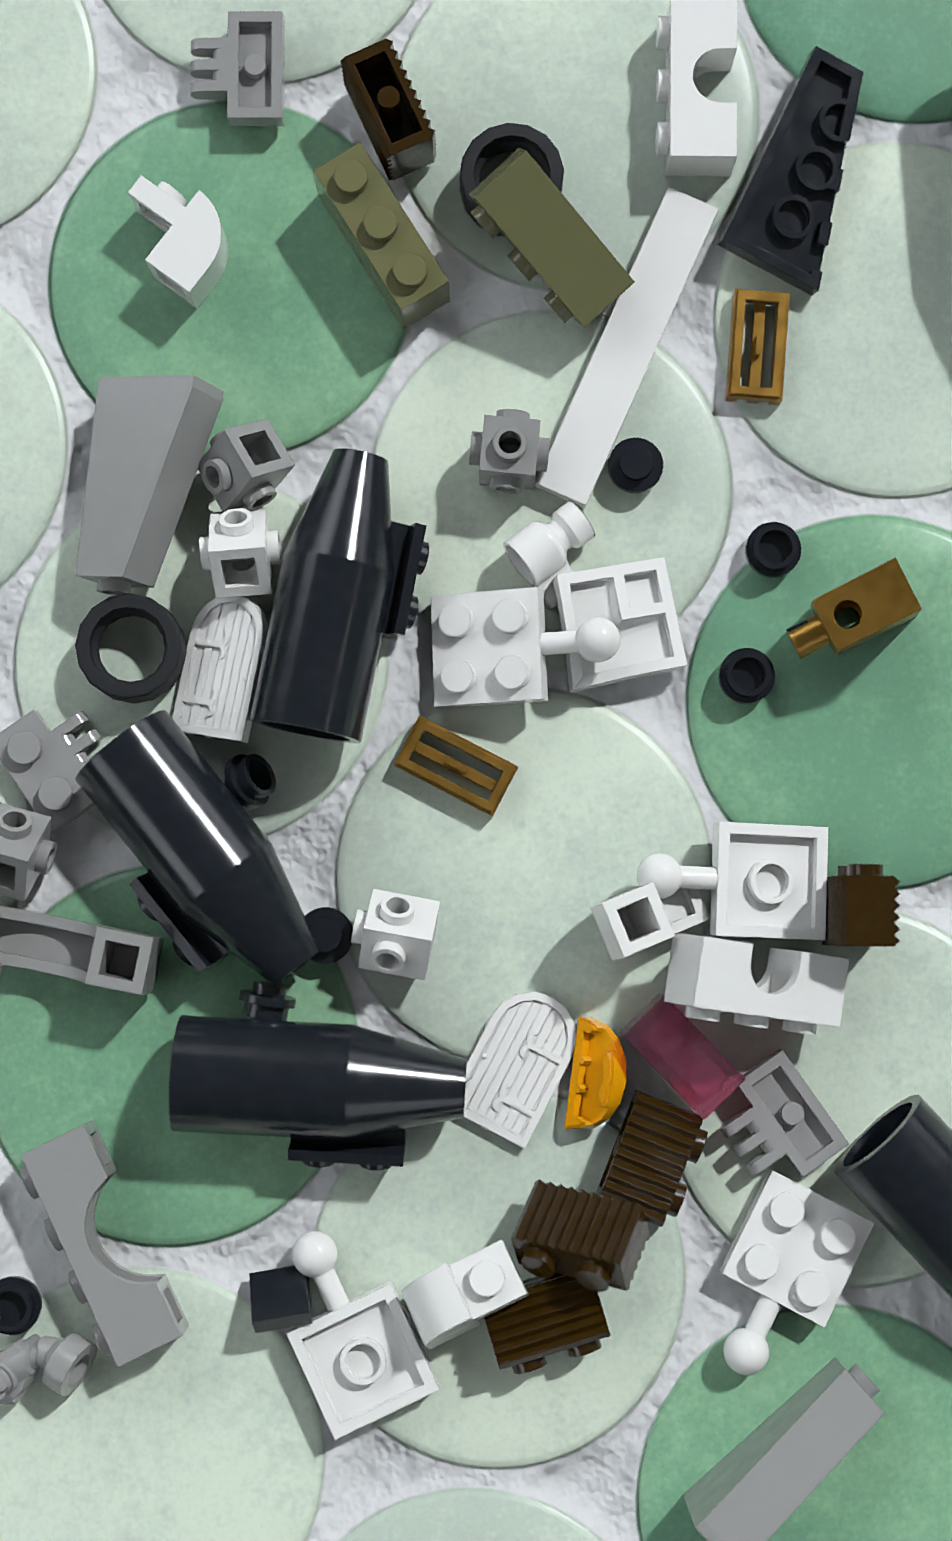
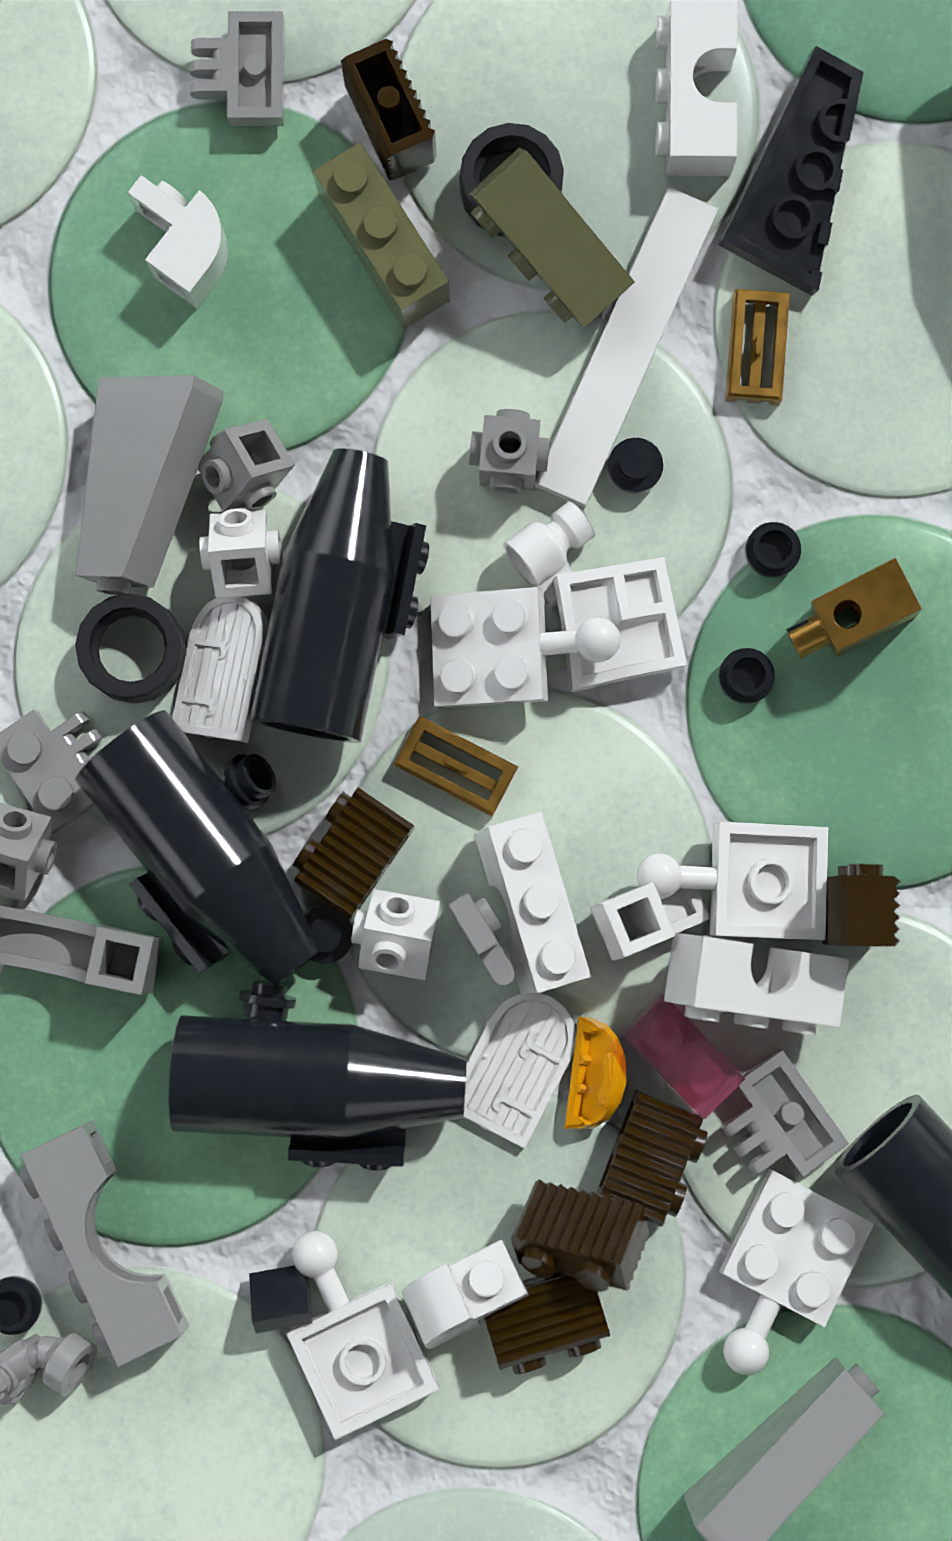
none -> dark brown brick [292,787,415,920]
none -> light grey hinge [448,893,515,985]
none -> white arch [474,811,591,995]

